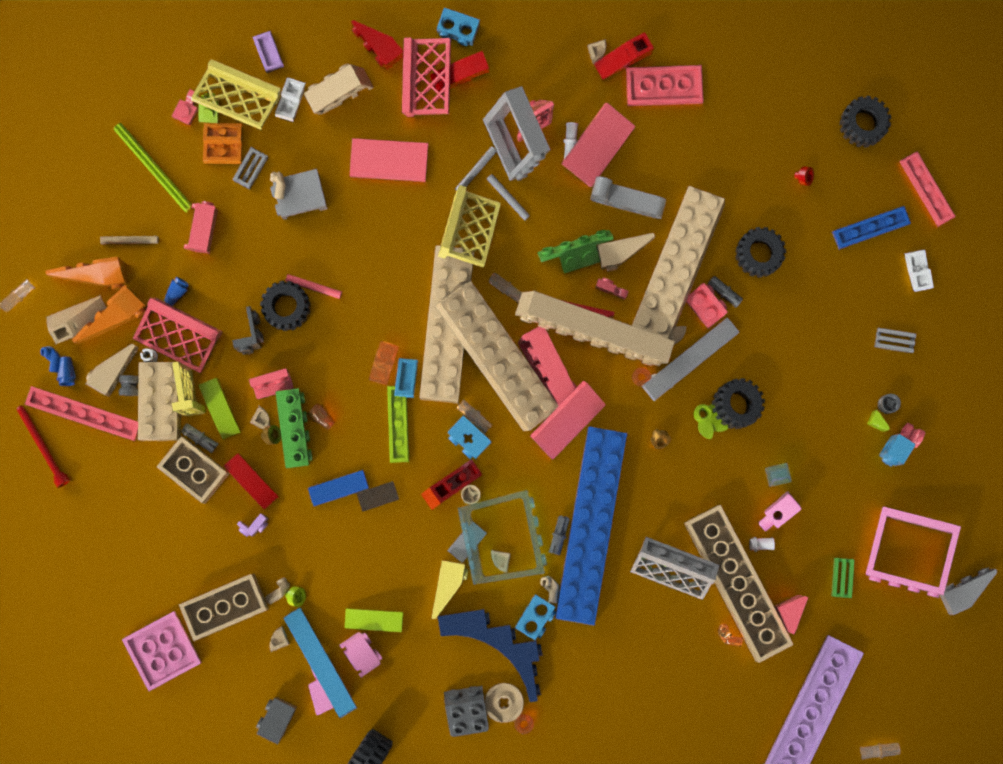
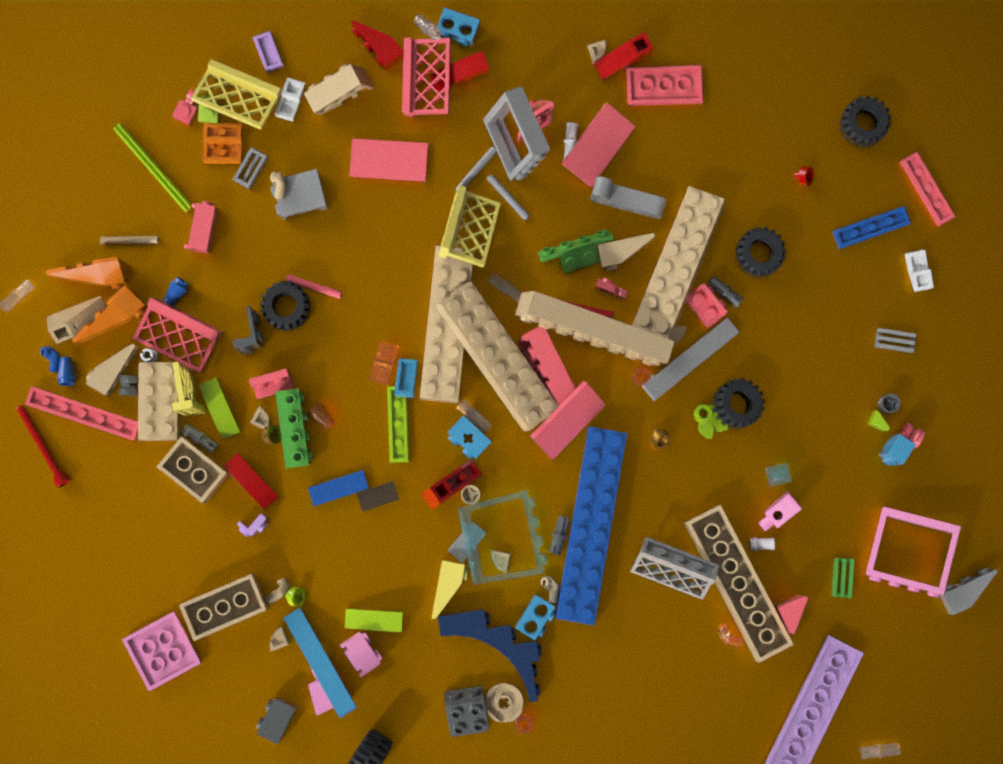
none -> clear axle [414,15,442,41]

